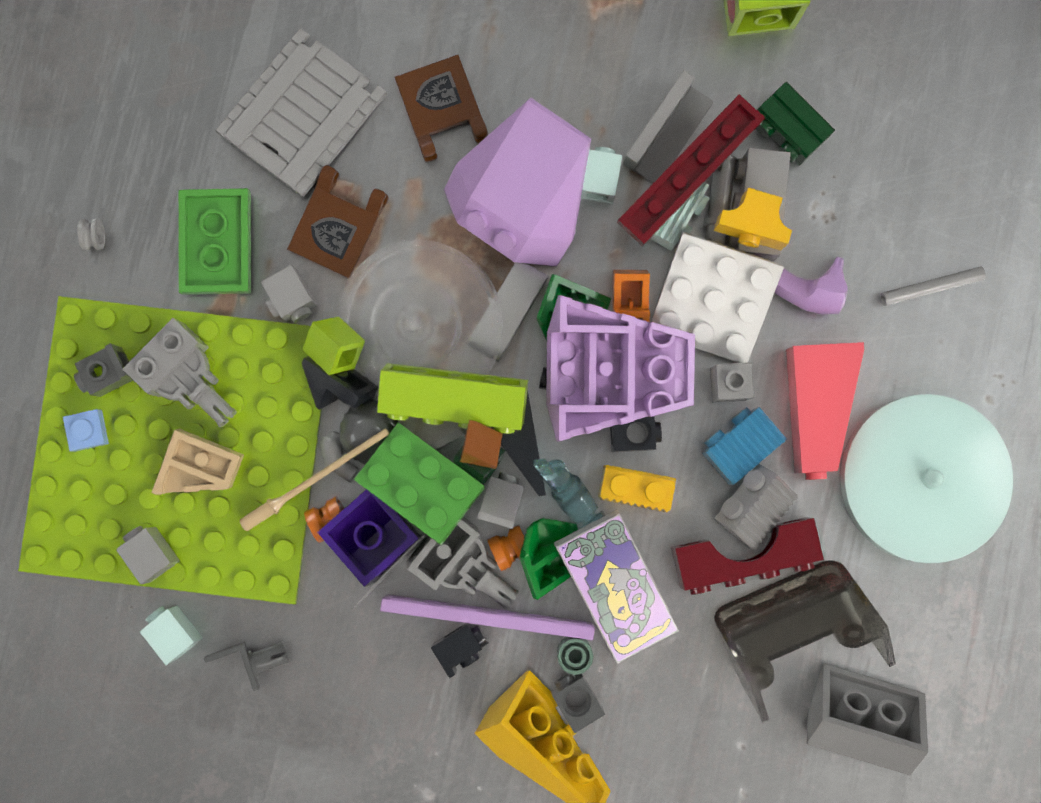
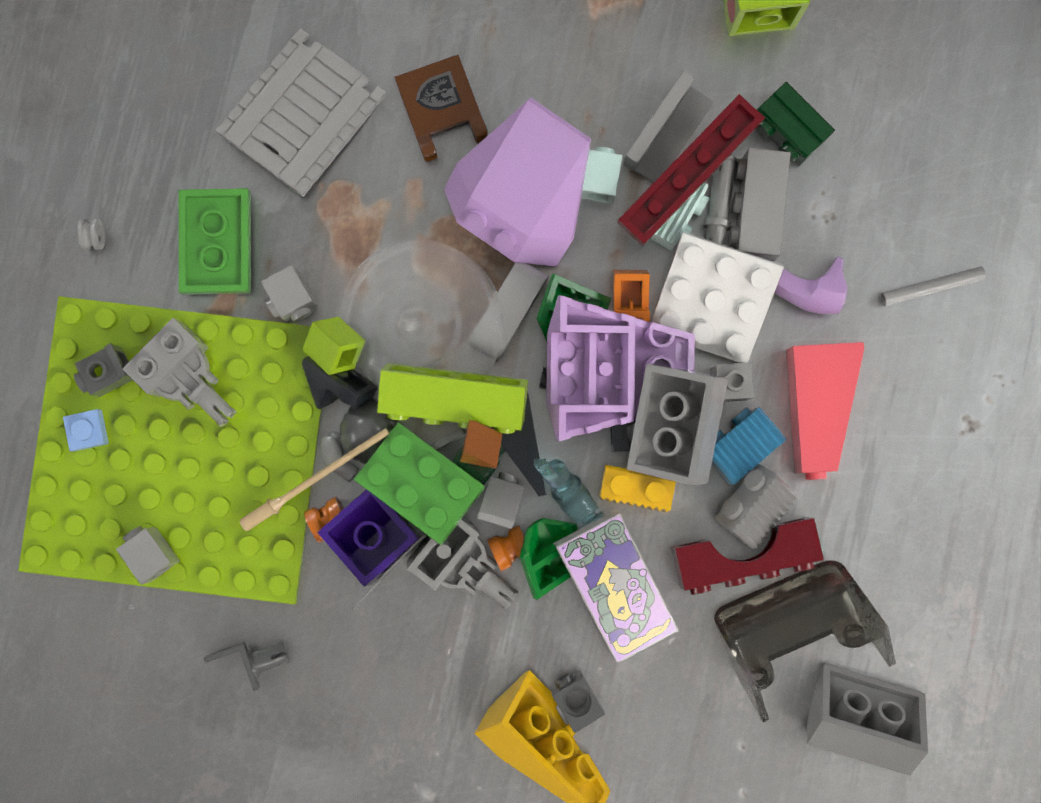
light aqua brick [140,605,203,665] -> none
tan wing [152,429,244,495] -> none
reddish brown flag [287,165,389,279] -> none
lavender tile [380,594,595,640] -> none
black brick [431,623,489,679] -> none
sand green wheel [557,637,594,675] -> none
yellow brick [713,188,792,251] -> none
light aqua container [840,394,1013,563] -> none
none -> light grey slope [626,364,728,486]

